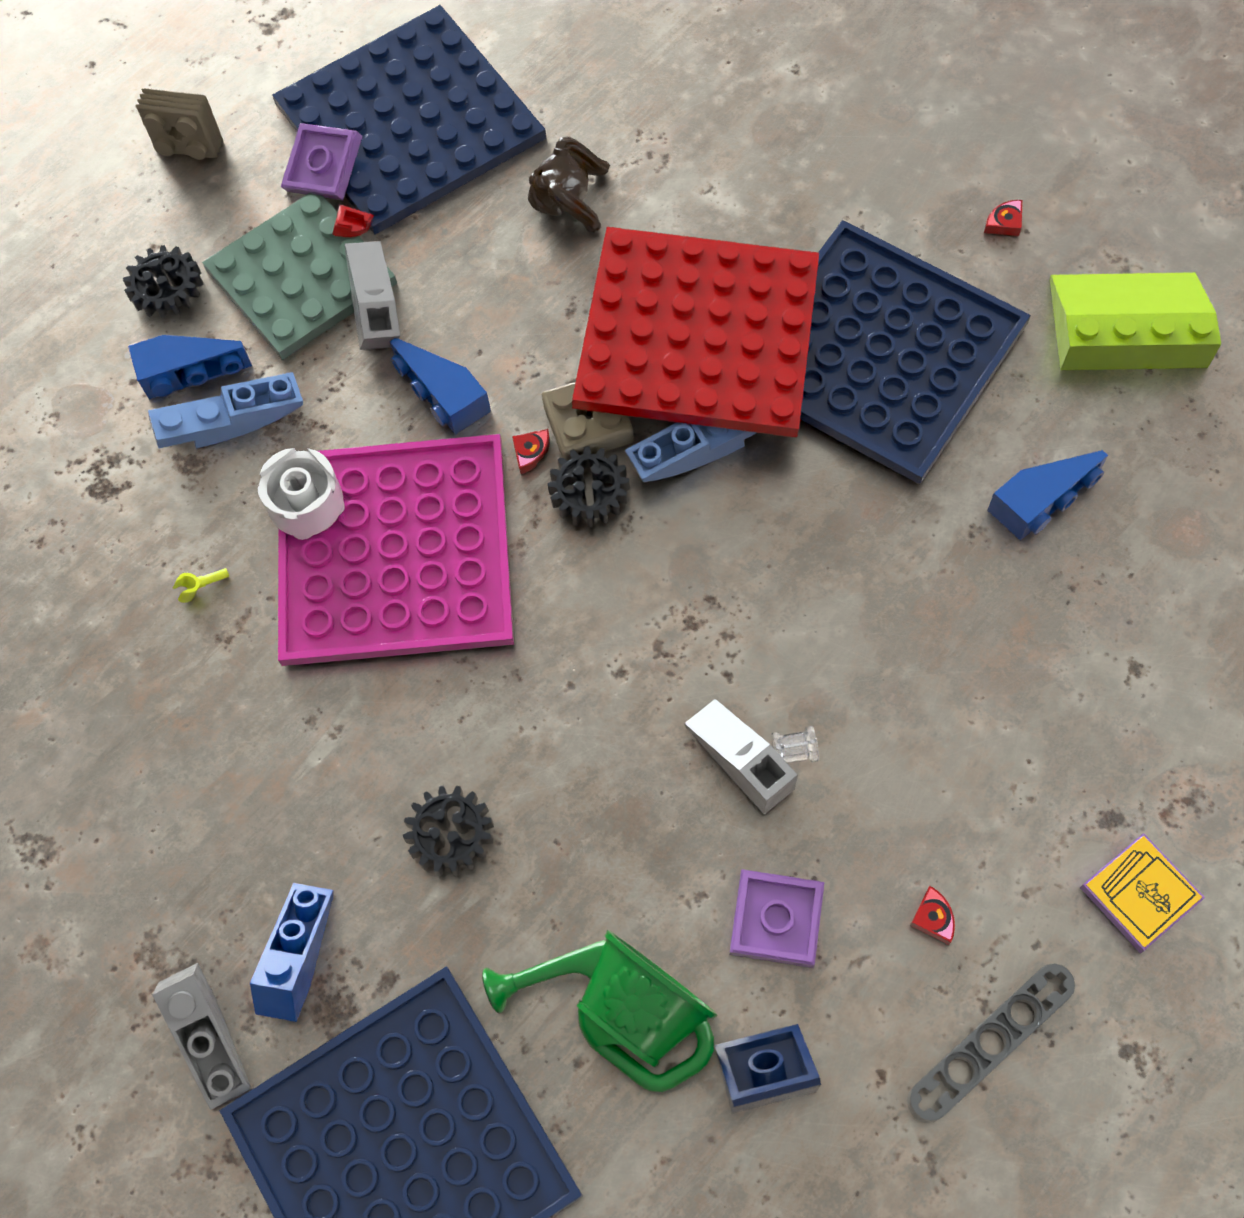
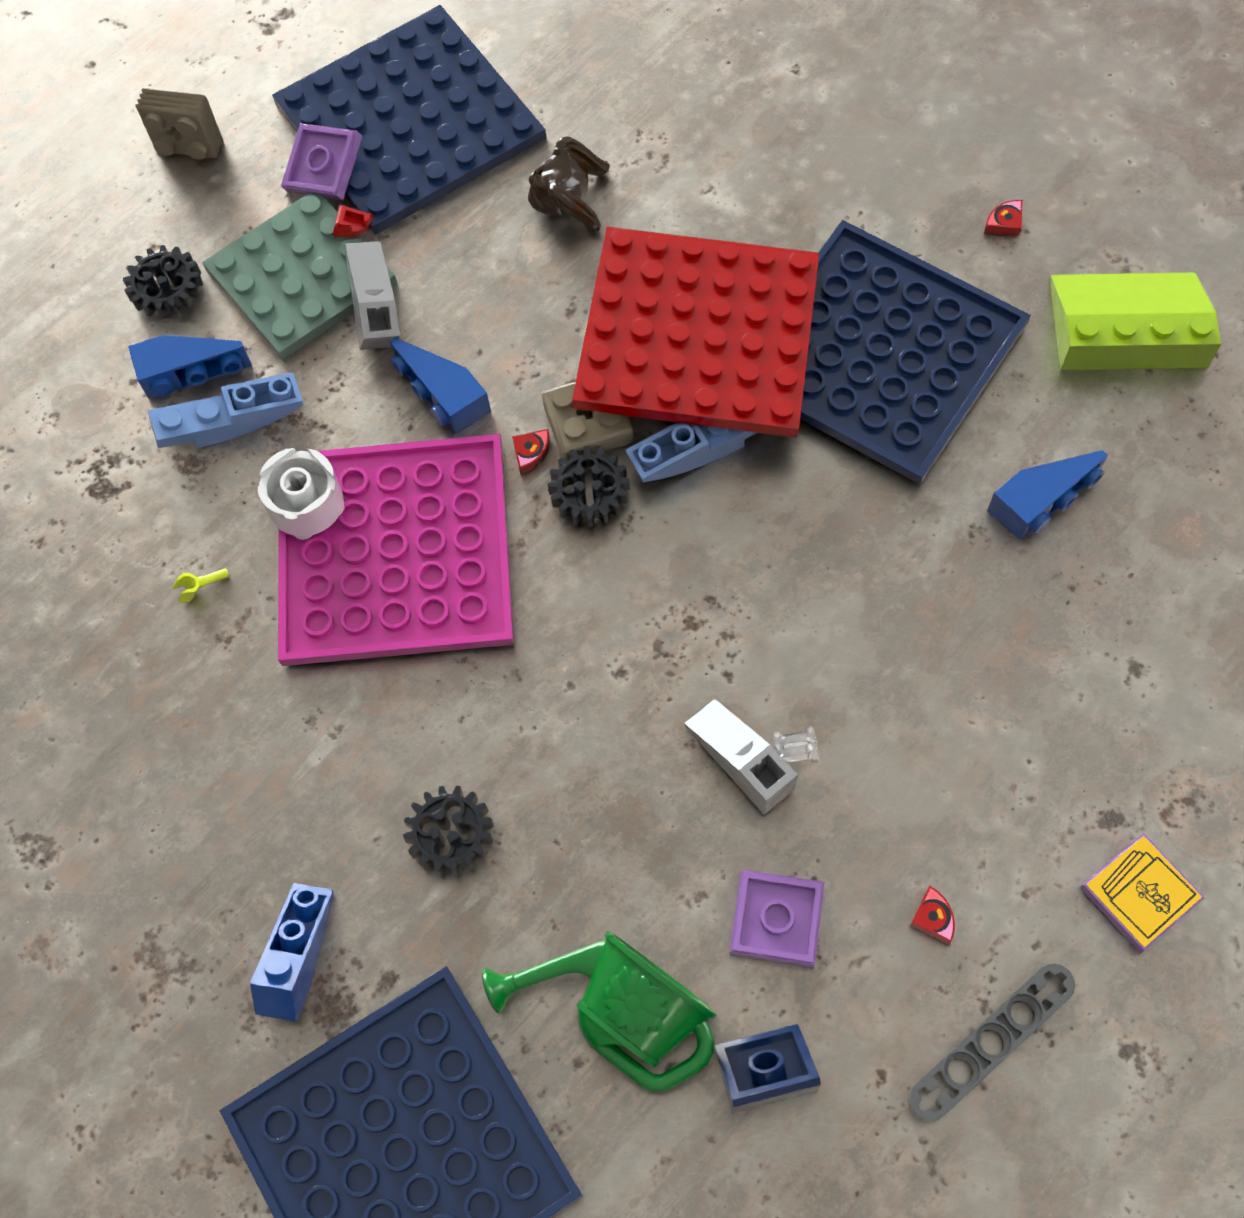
light grey slope [152,963,251,1110] -> none

